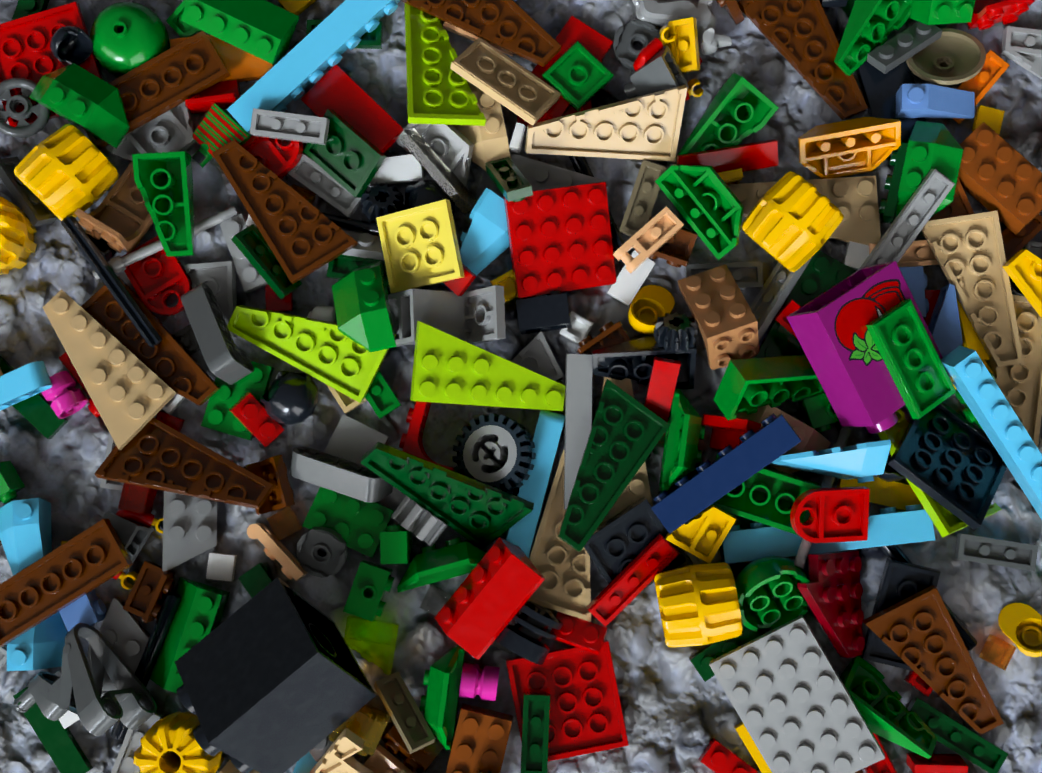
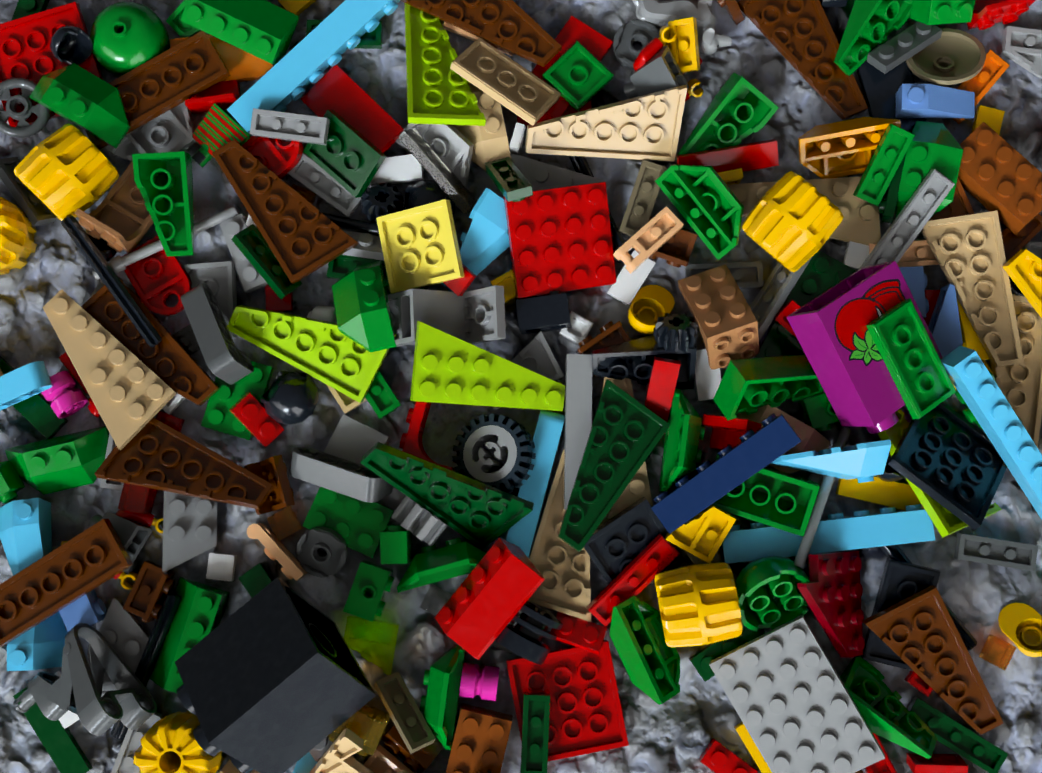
red plate [790,486,870,543] -> none
none -> green wedge [5,426,109,495]
none -> green wedge [610,596,680,705]
none -> white tile [694,349,722,402]
none -> green plate [853,124,915,206]

